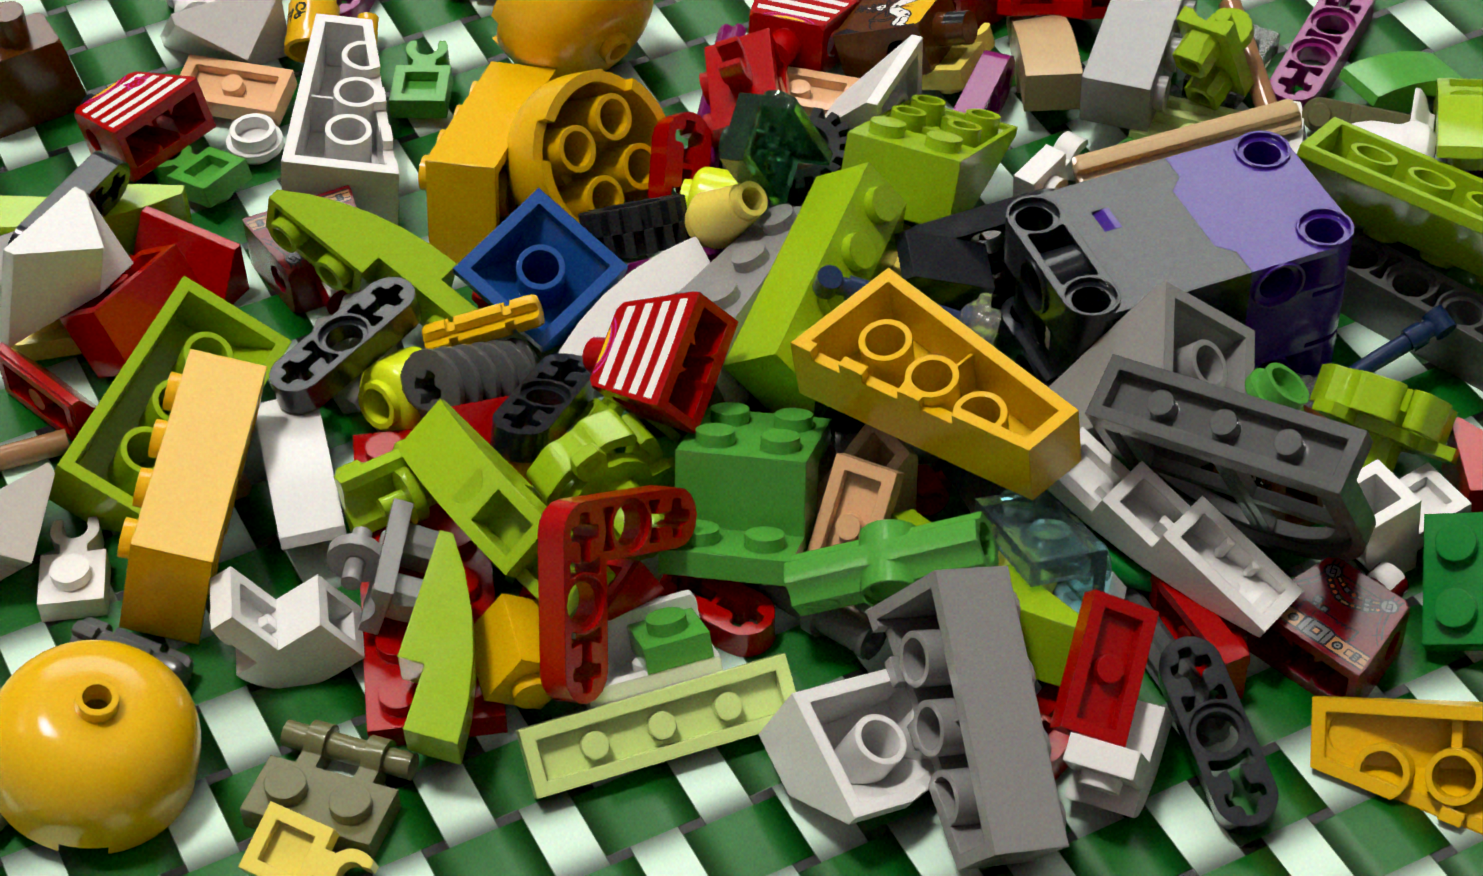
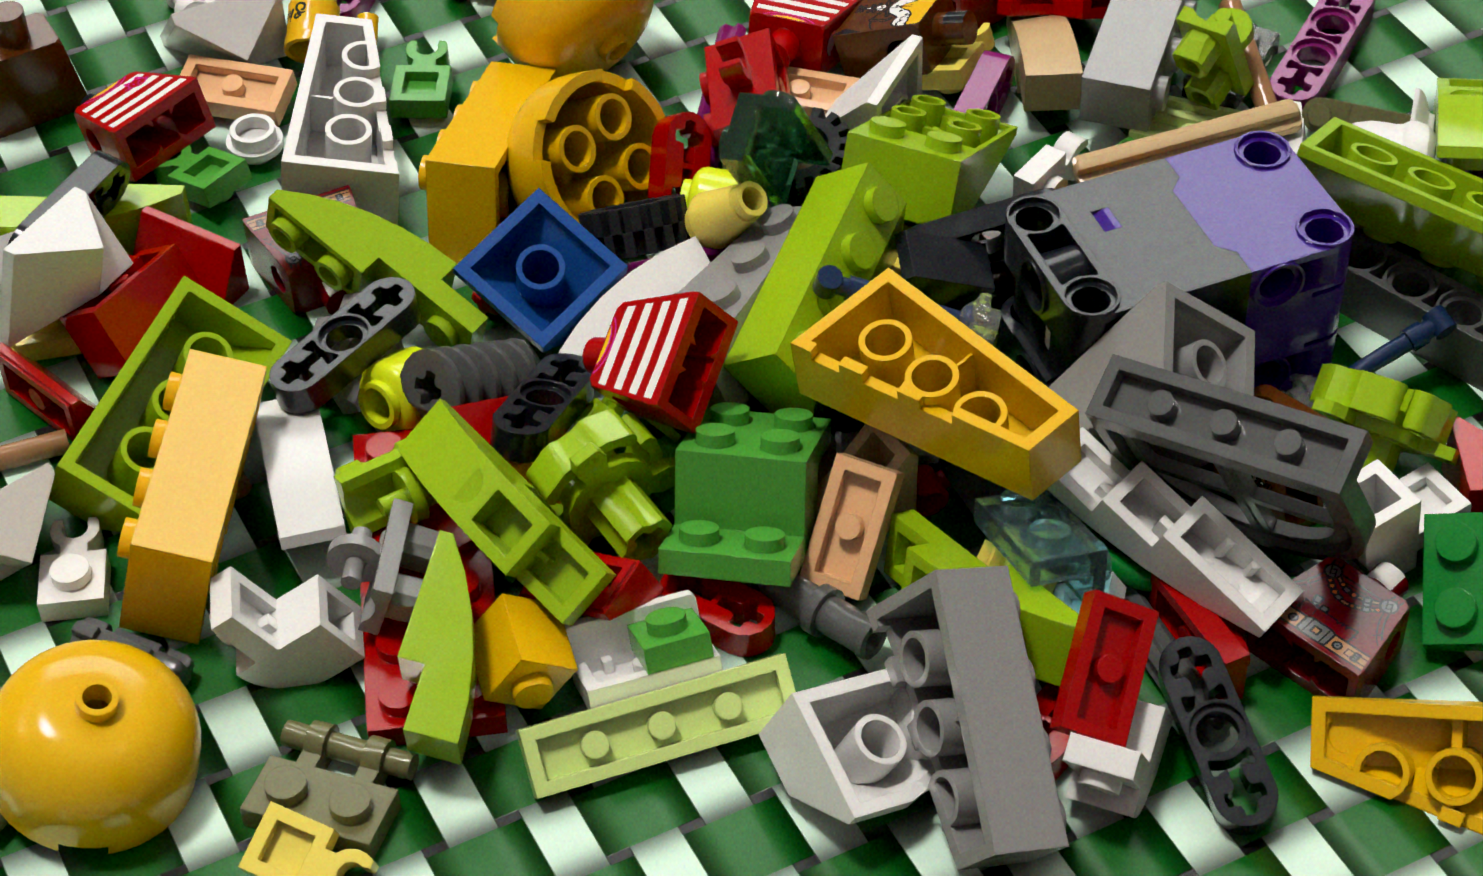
yellow axle [422,294,544,349] -> none
red beam [537,485,697,704] -> none
bright green piece [784,511,999,616] -> none
bright green plate [1245,363,1309,411] -> none
bright green slope [1338,51,1463,114] -> none

